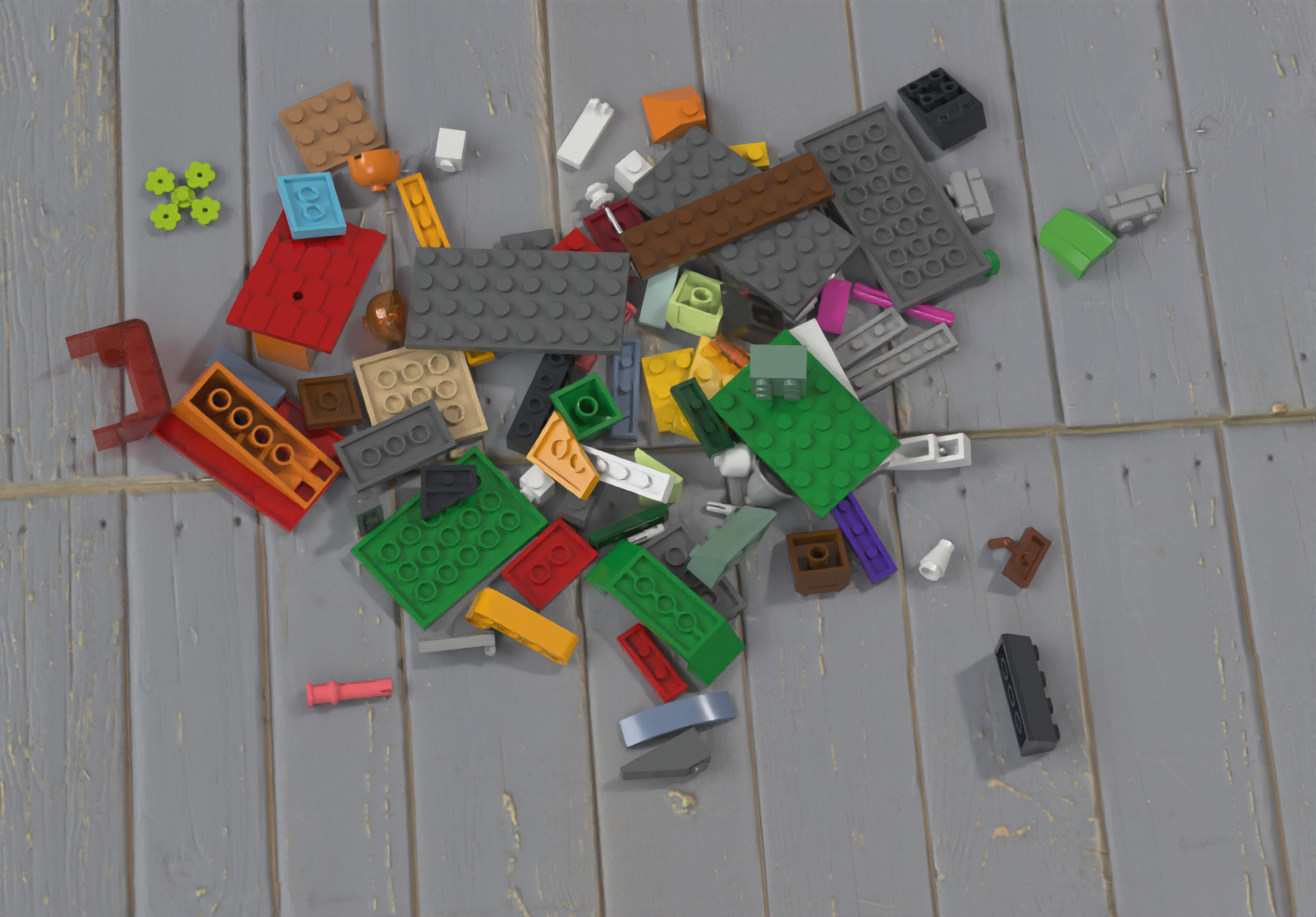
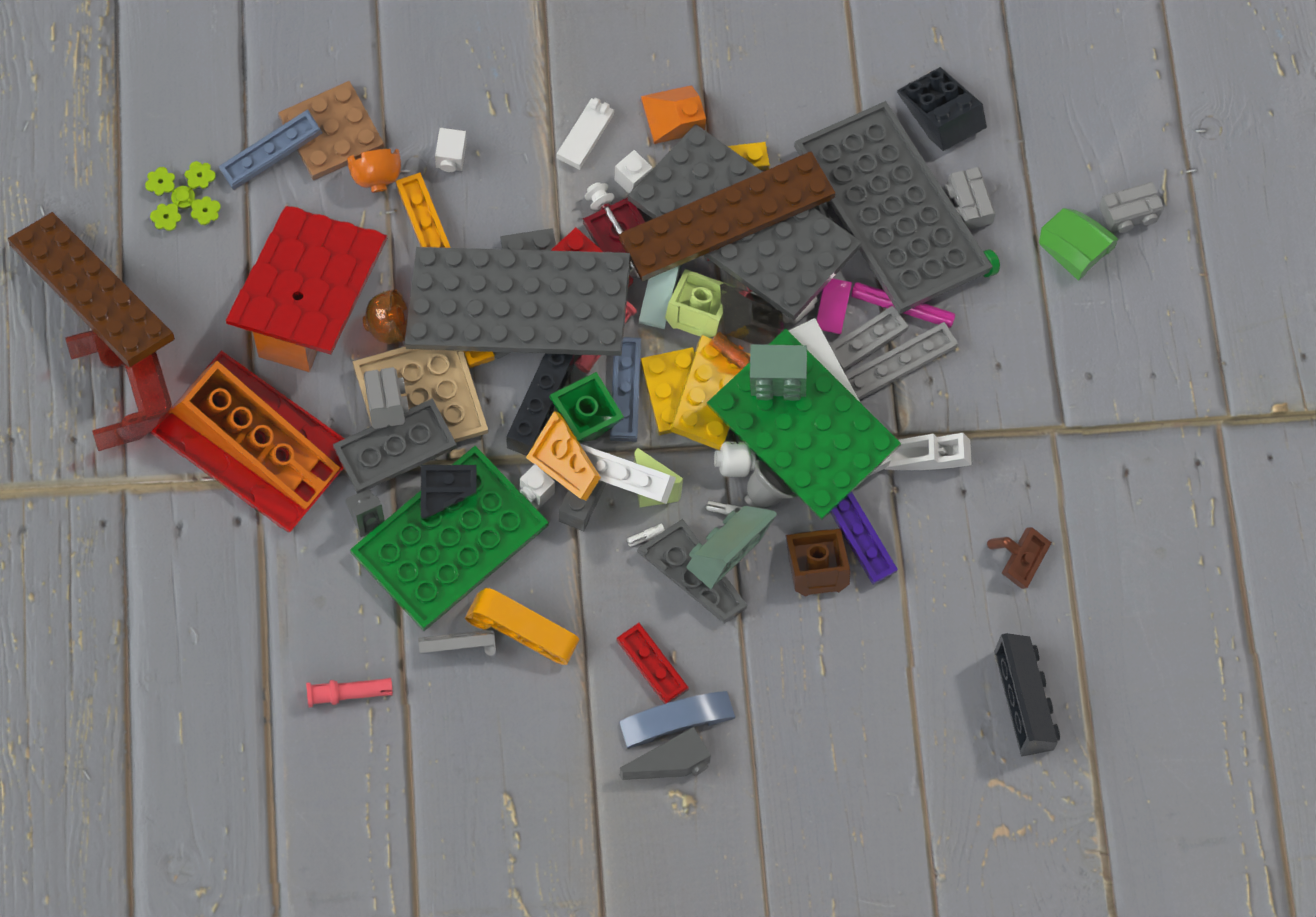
sand blue tile [205,345,287,410] -> none
medium azure plate [277,172,347,239] -> none
reddish brown plate [297,374,363,430] -> none
red plate [500,517,599,613] -> none
green slope [584,539,745,687] -> none
dark green tile [589,503,669,551] -> none
dark green tile [670,377,735,459] -> none
white cone [919,539,955,581] -> none
none -> reddish brown plate [7,212,175,368]
none -> sand blue tile [218,109,323,190]
none -> light grey brick [364,367,409,429]

